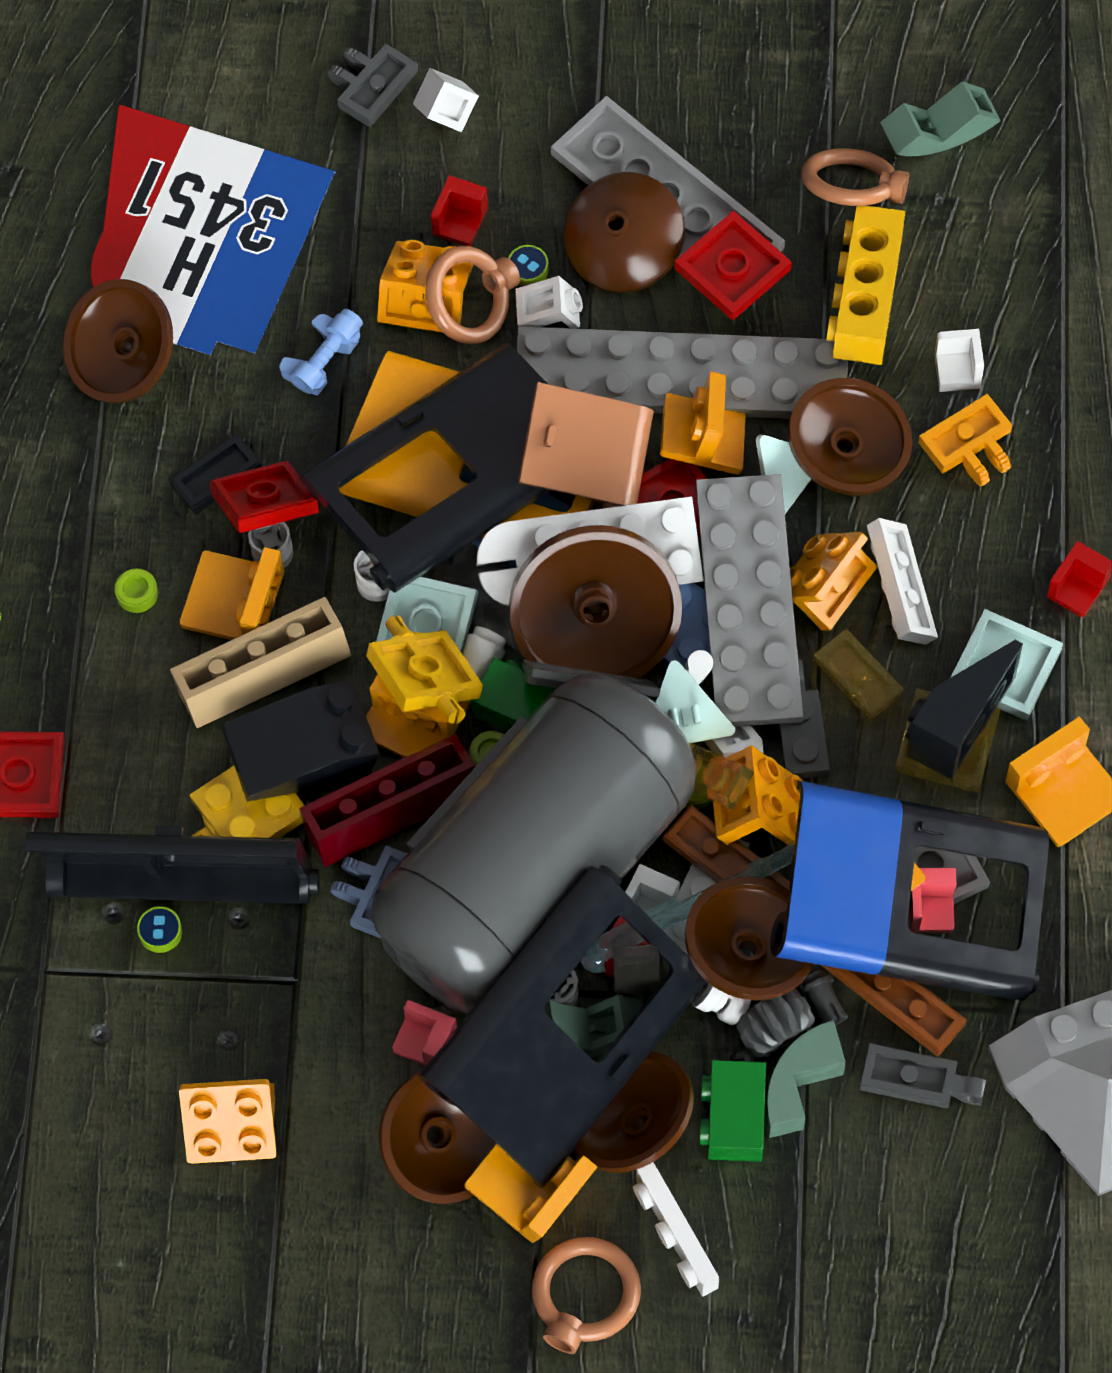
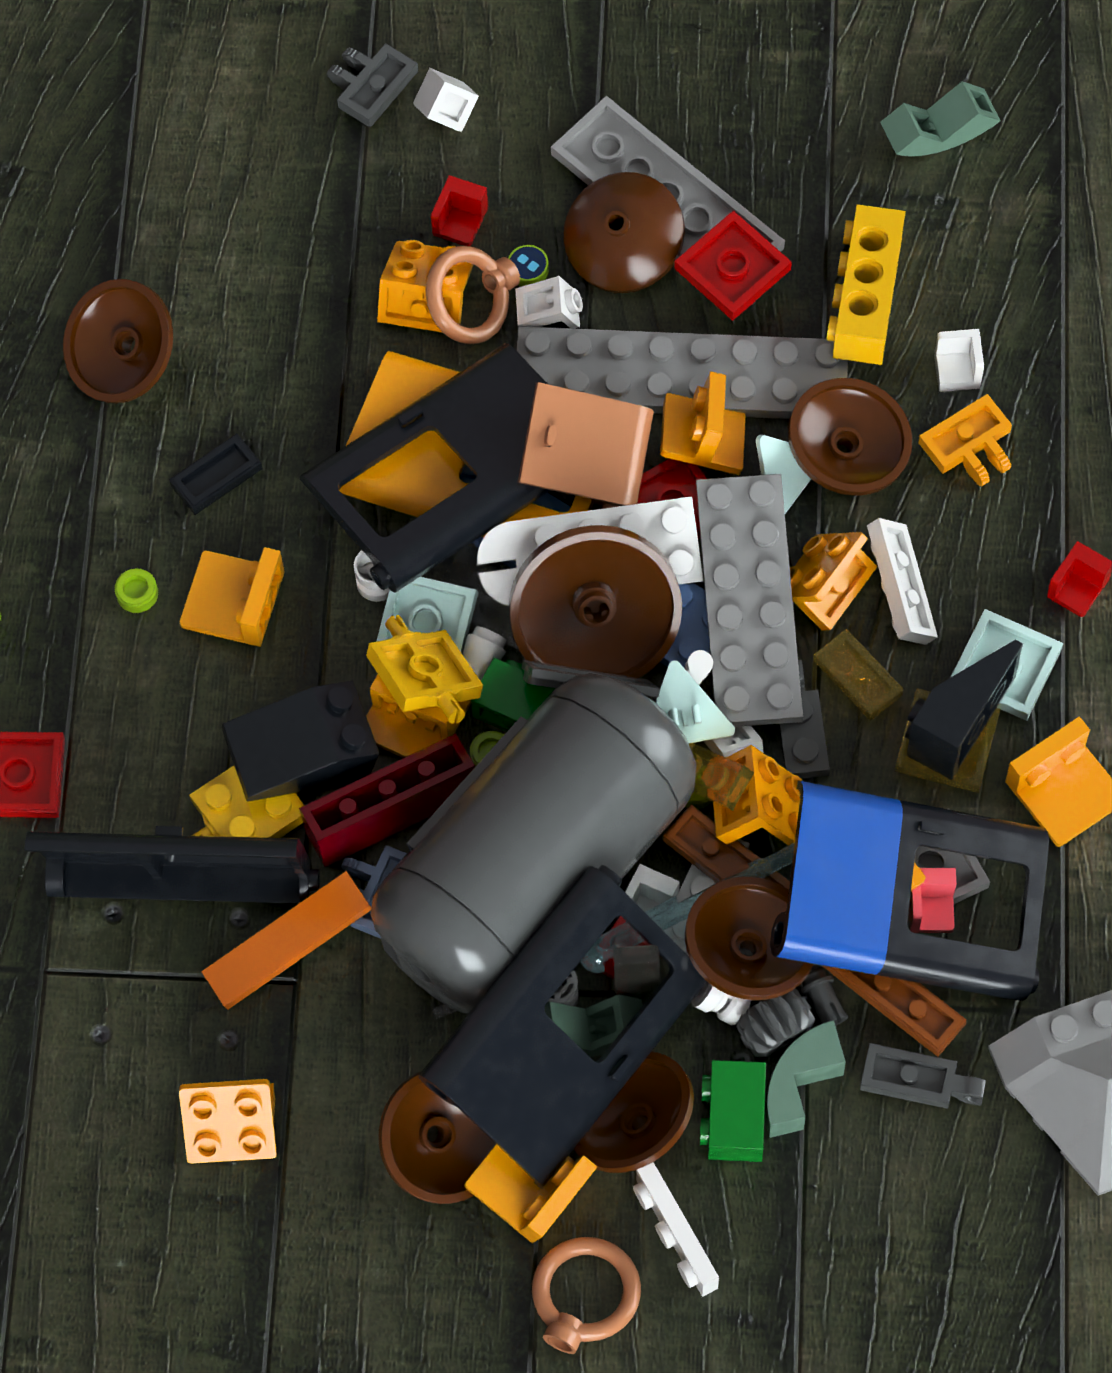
sticker [91,105,335,355] -> none
tile [137,906,182,953] -> none
tan brick [170,597,352,728] -> none
red tile [209,461,319,533] -> none
light grey wheel [248,522,294,568] -> none
light blue piece [279,309,363,396] -> none
coral panel [392,1000,457,1066] -> none
nougat piece [801,148,909,206] -> none
none -> orange tile [201,871,371,1010]

